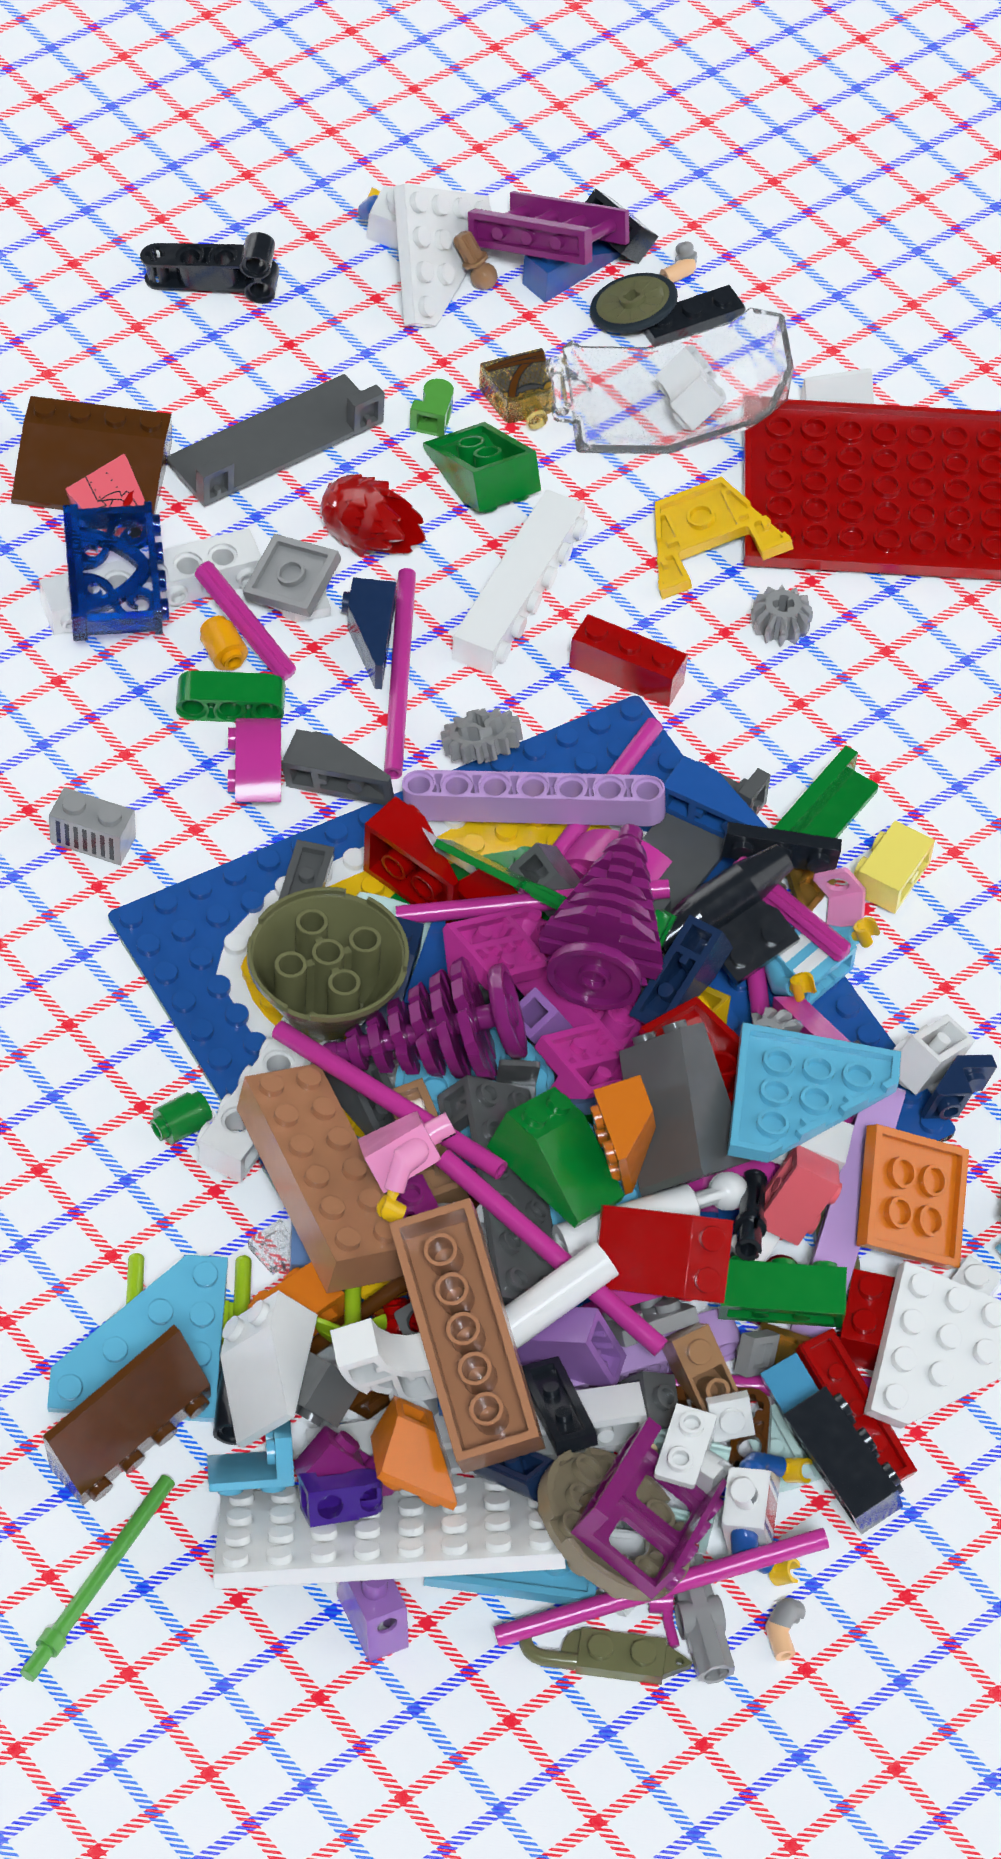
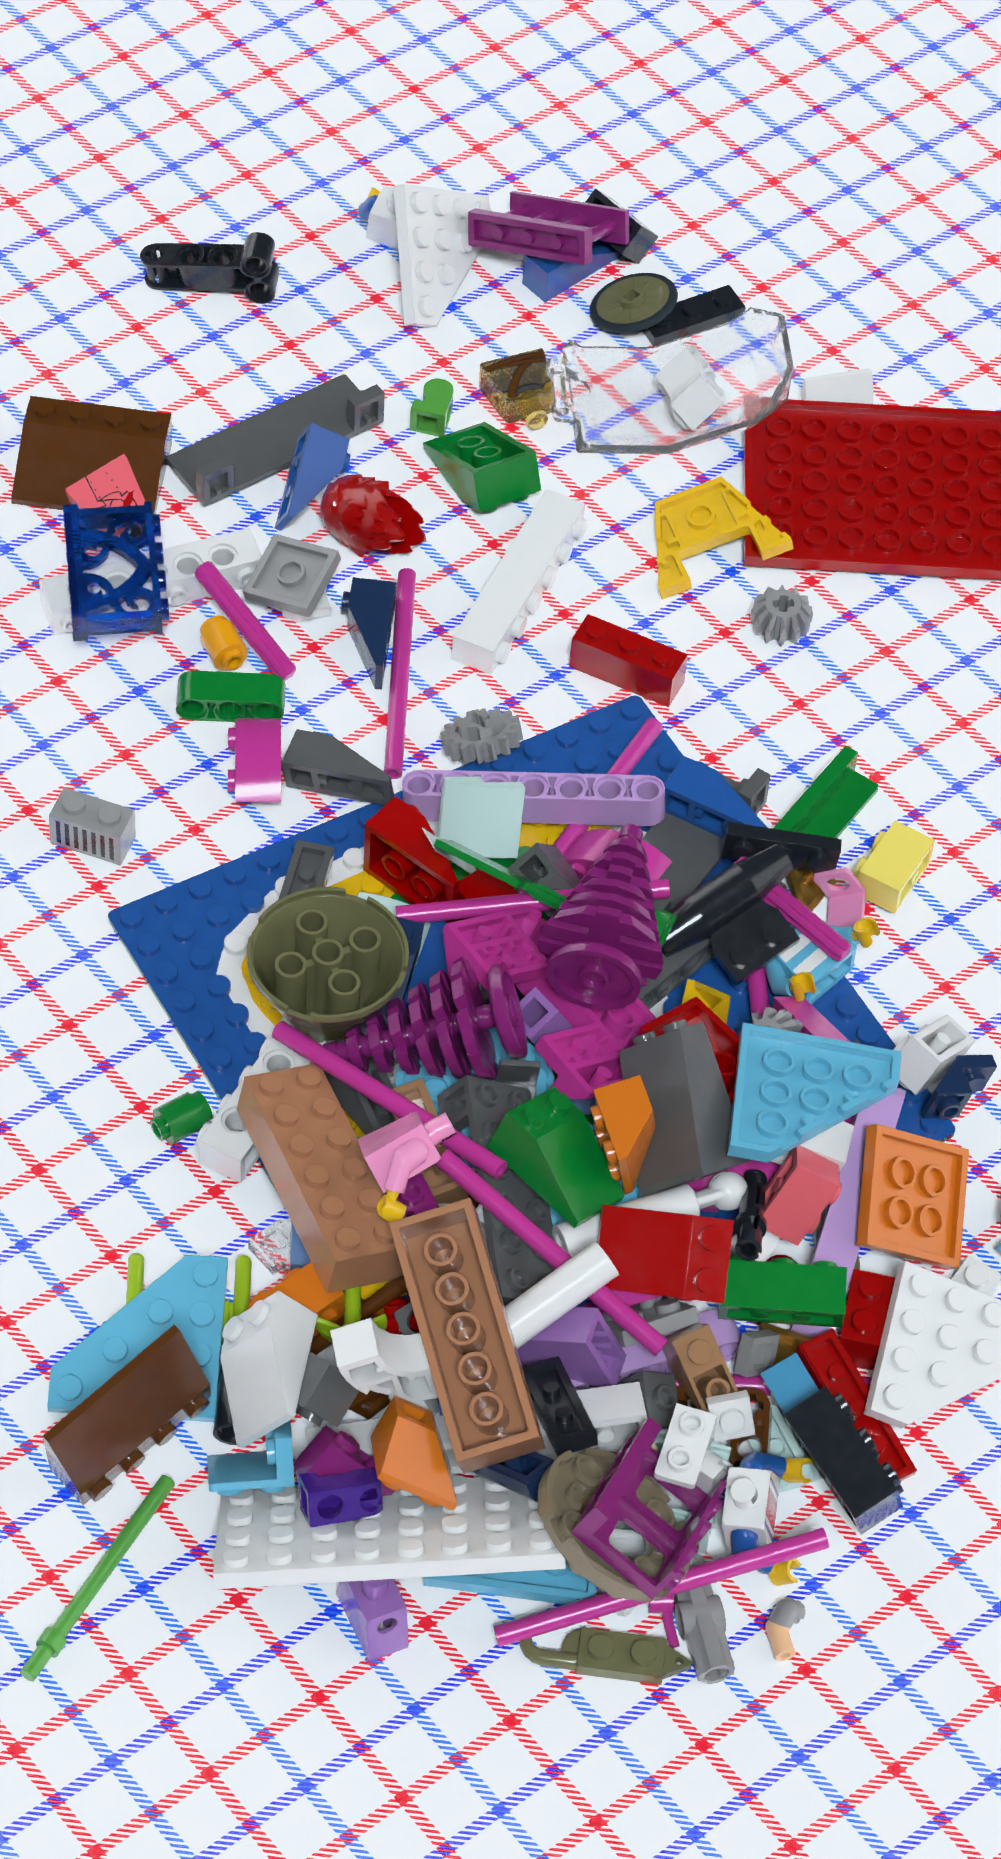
medium nougat axle [454,230,498,290] -> none
dark blue slope [629,915,733,1025] -> none
light nougat arm [660,241,698,283] -> none
none -> blue slope [274,423,351,531]
none -> light aqua slope [437,776,526,858]

